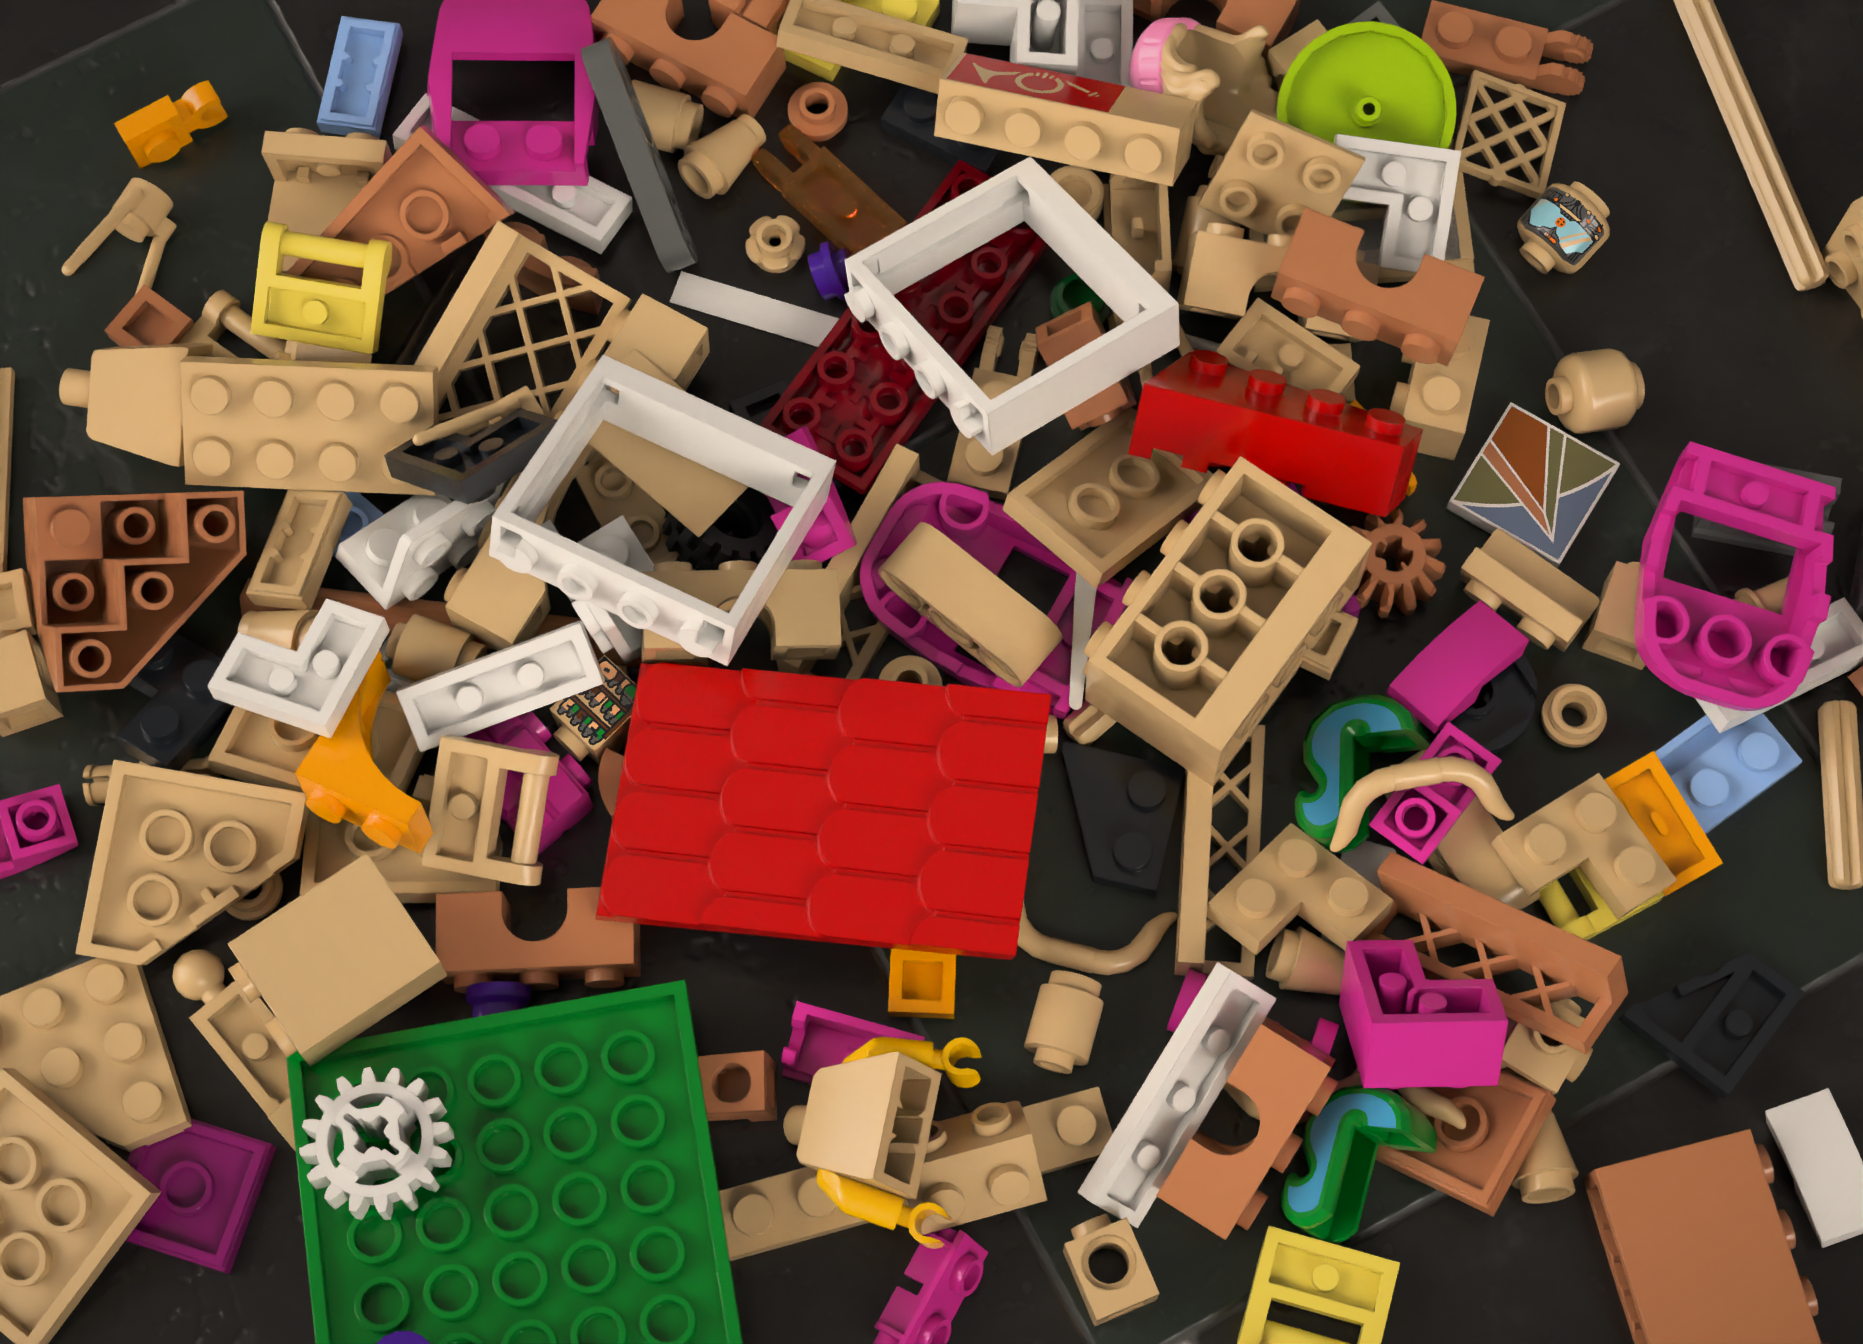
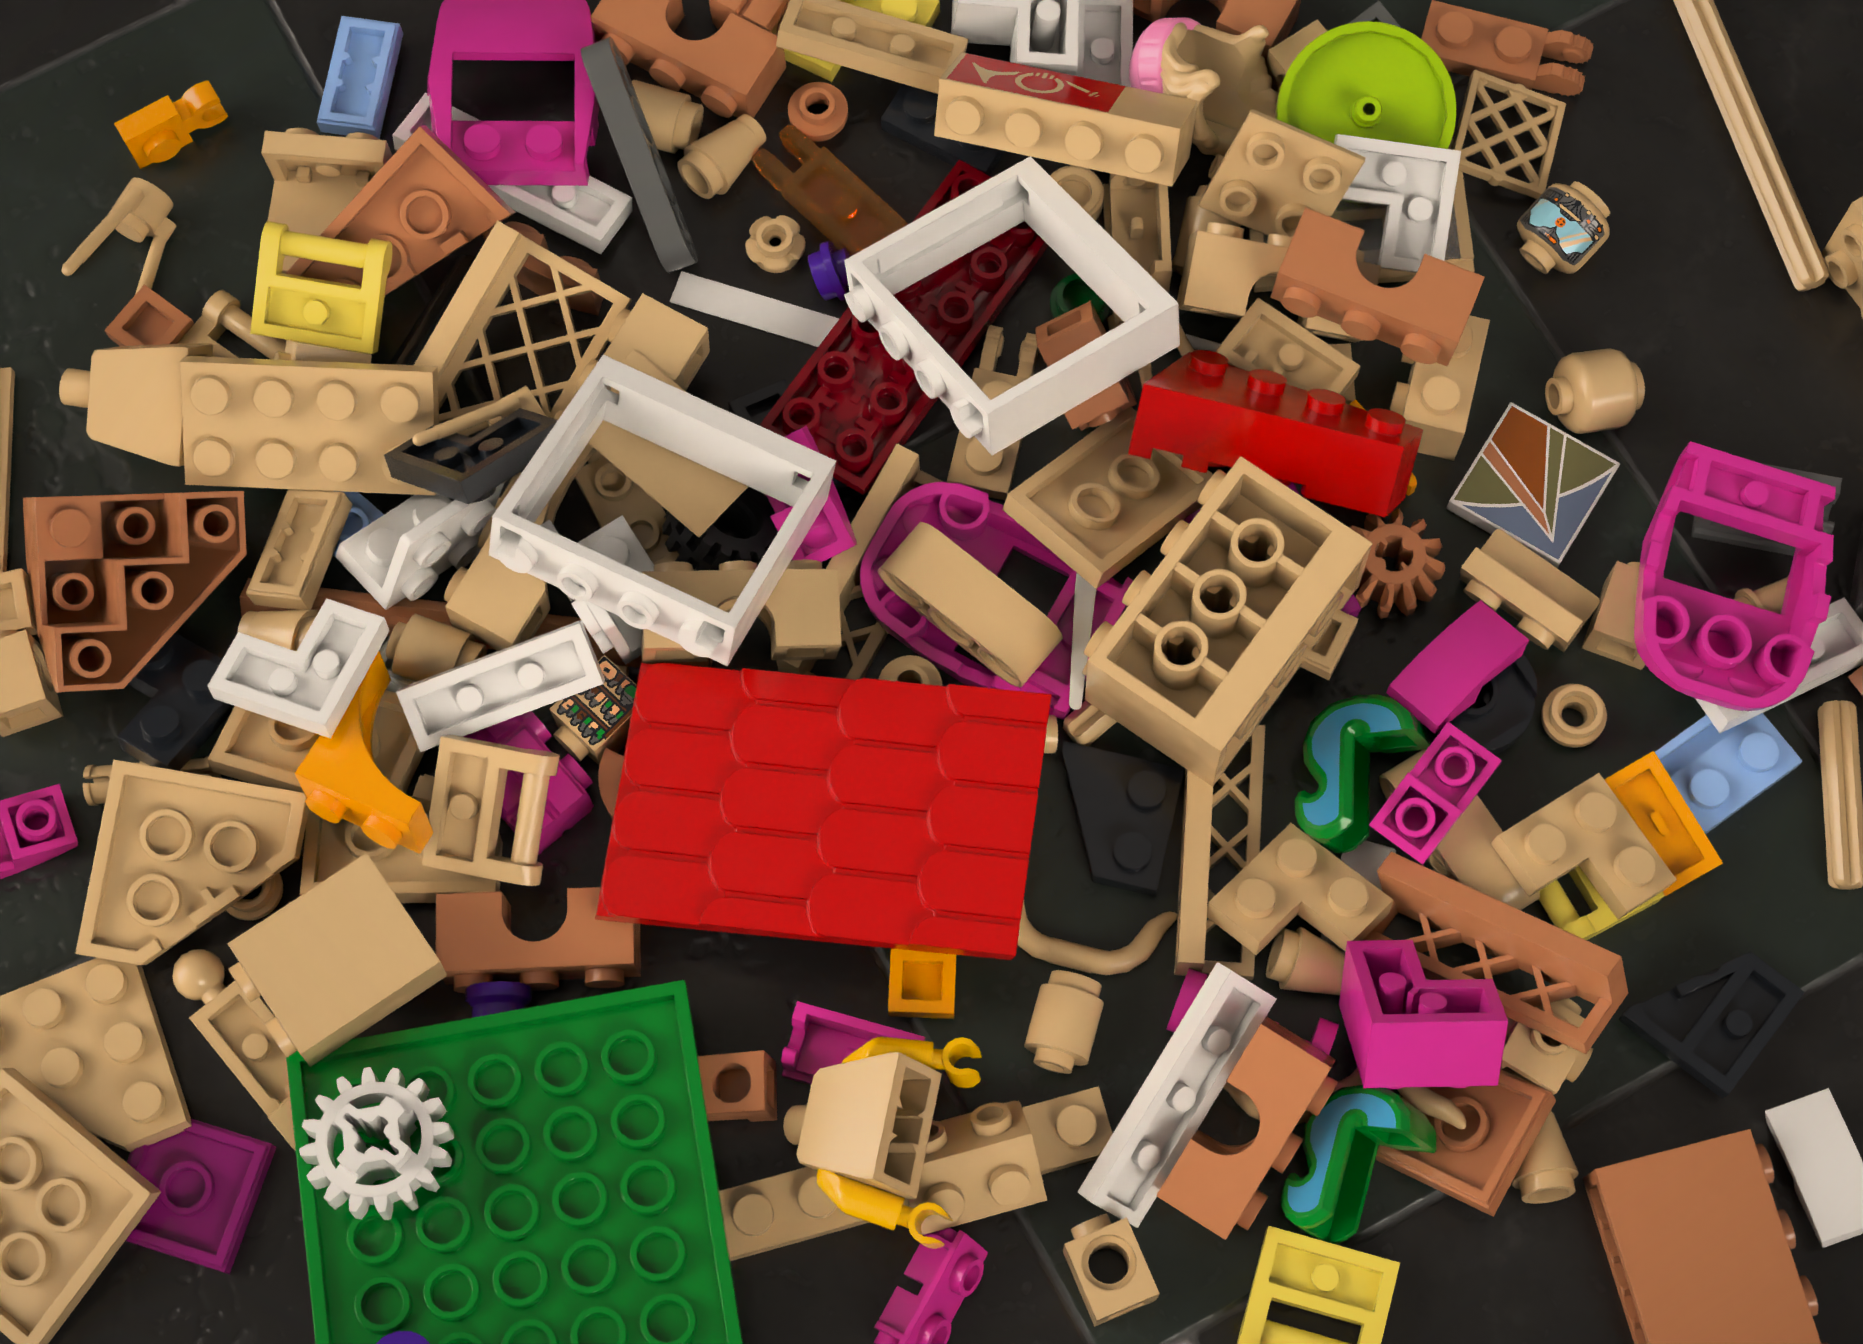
tan animal [1330,756,1515,852] -> none

